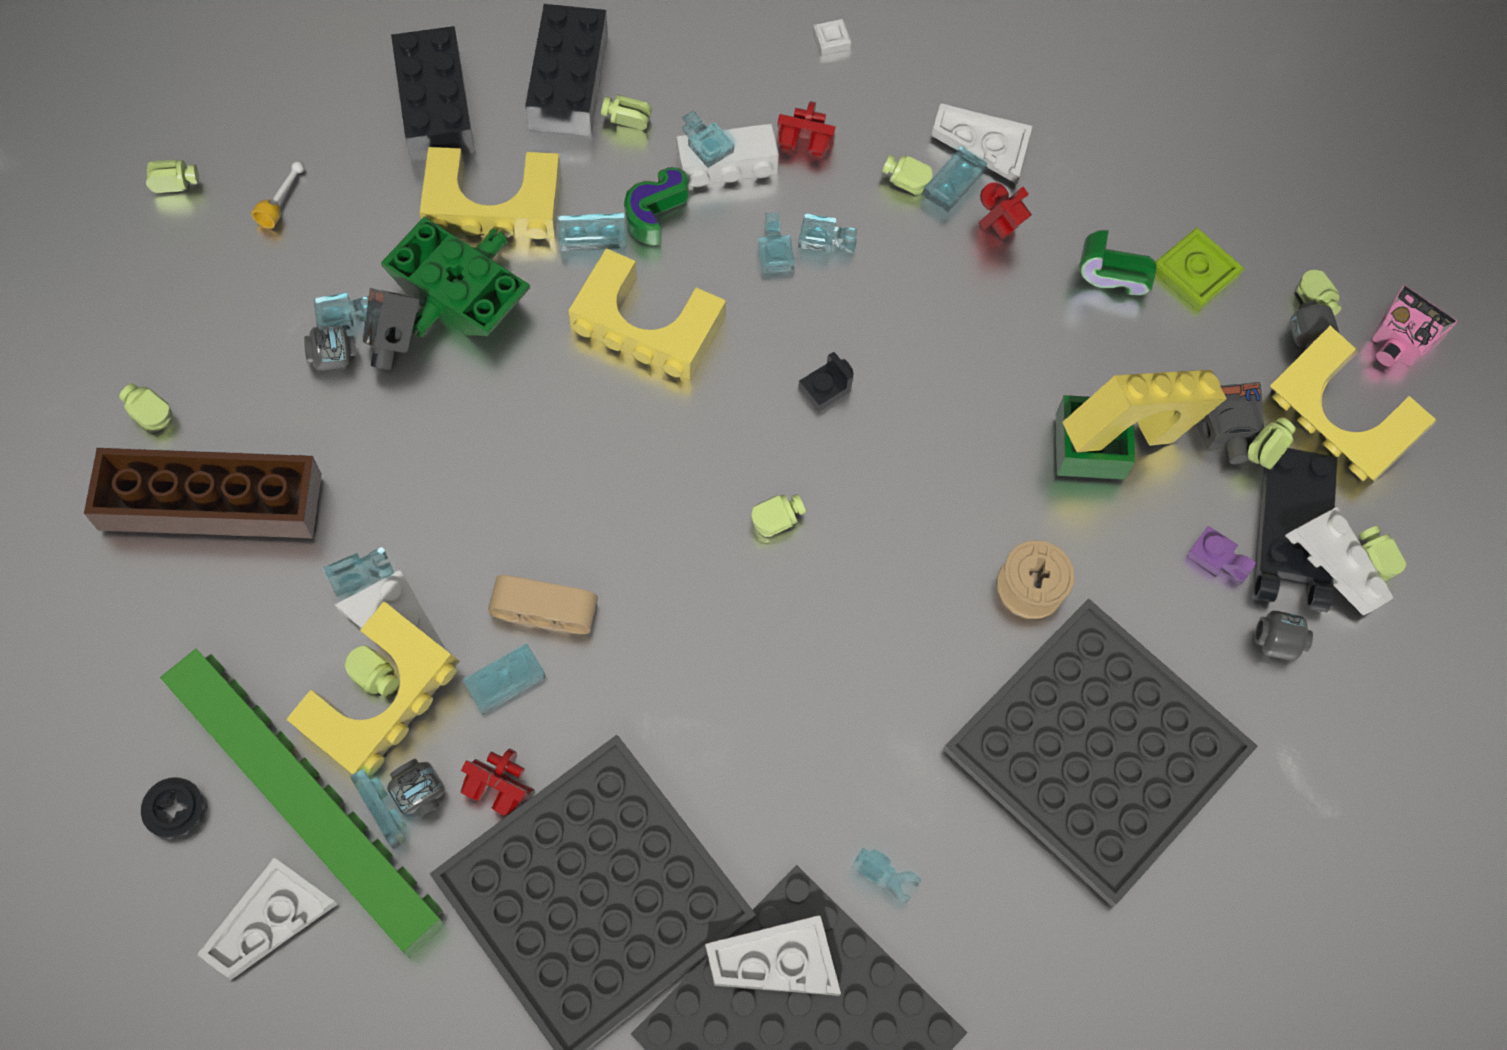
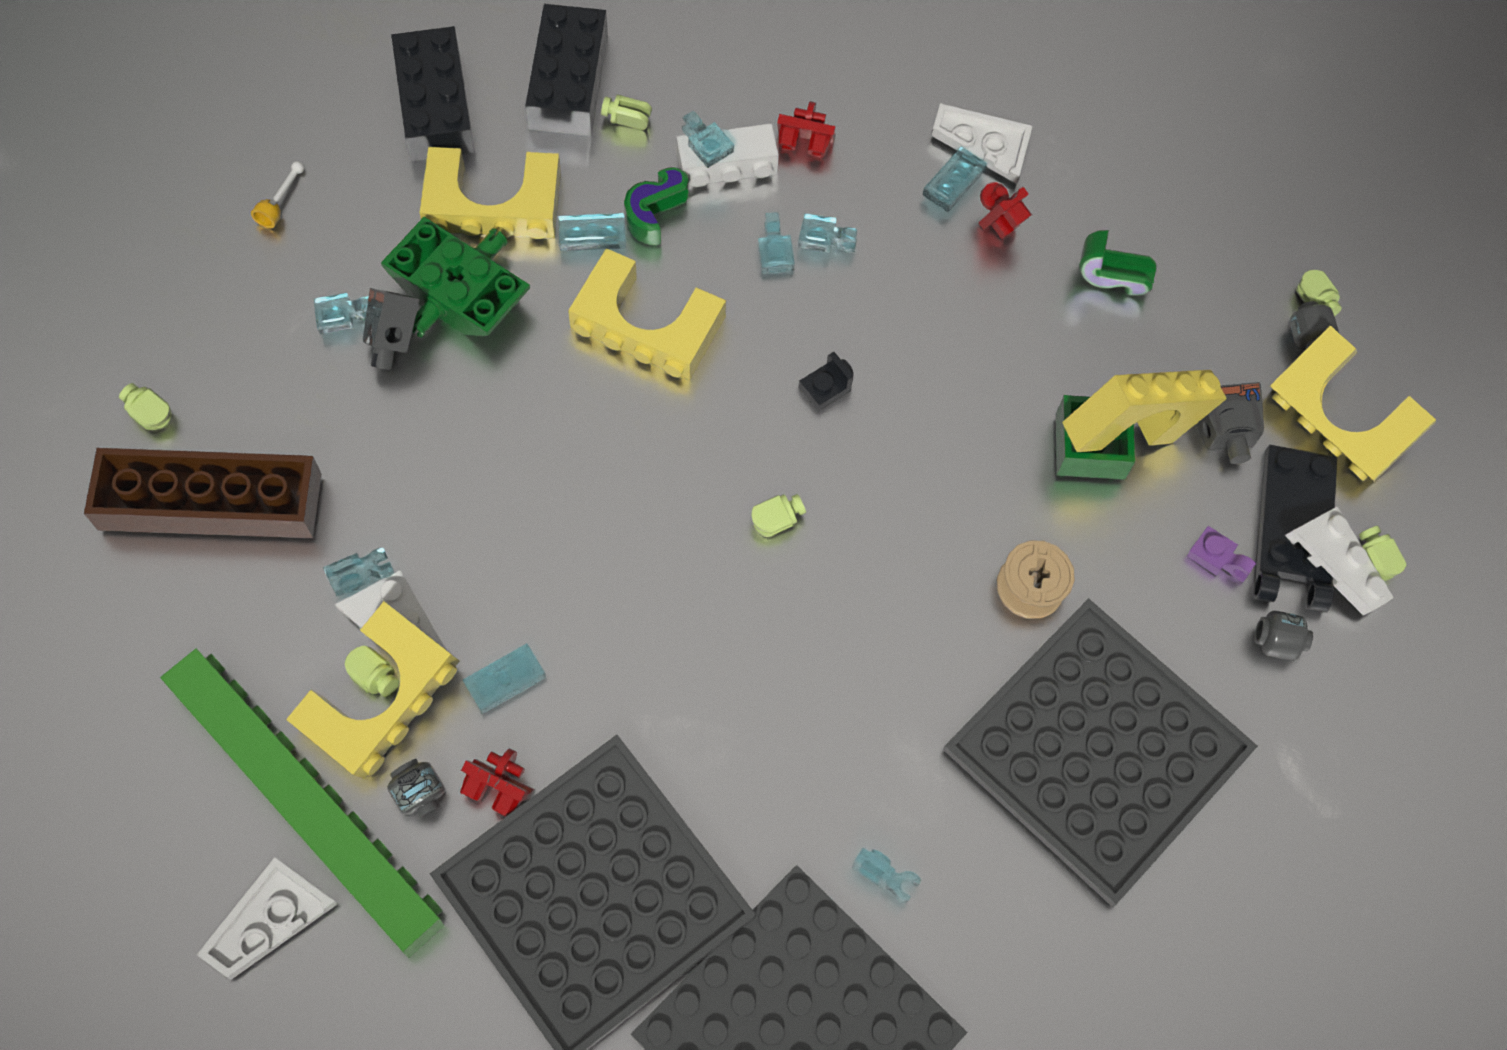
black gear [141,777,205,840] -> none
yellowish green arm [146,159,199,193] -> none
head [304,325,356,371] -> none
clear light blue plate [350,769,407,849] -> none
tan beam [487,575,598,634] -> none
white wing [705,915,841,996] -> none
white tile [813,19,852,56] -> none
yellowish green arm [882,155,933,196] -> none
lime tile [1155,227,1245,312] -> none
yellowish green arm [1248,418,1296,469] -> none
torso [1372,285,1458,367] -> none

